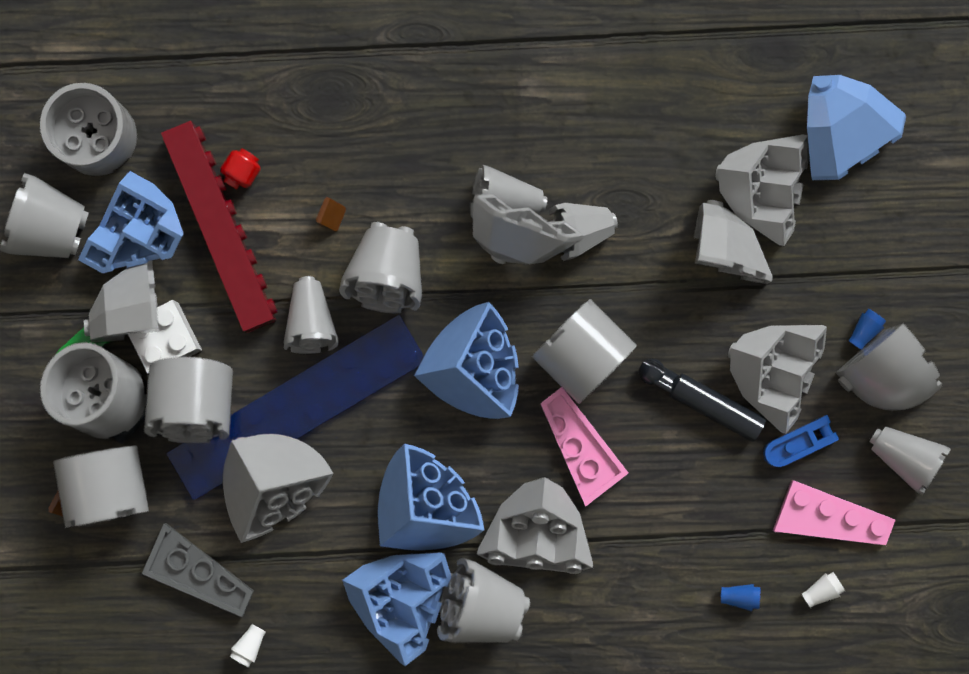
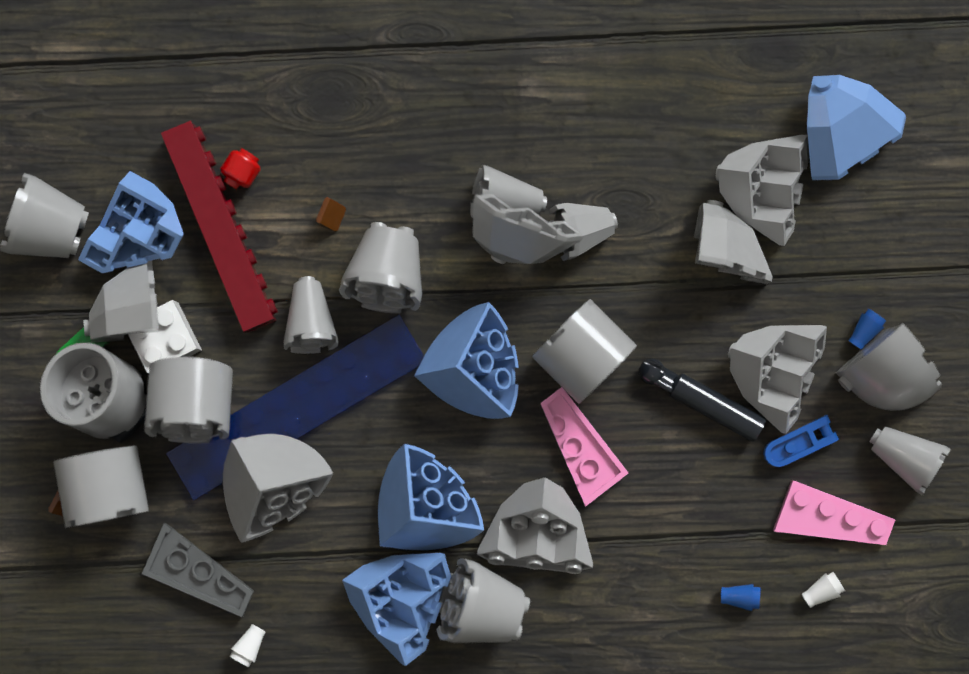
light grey brick [40,83,137,176] -> none

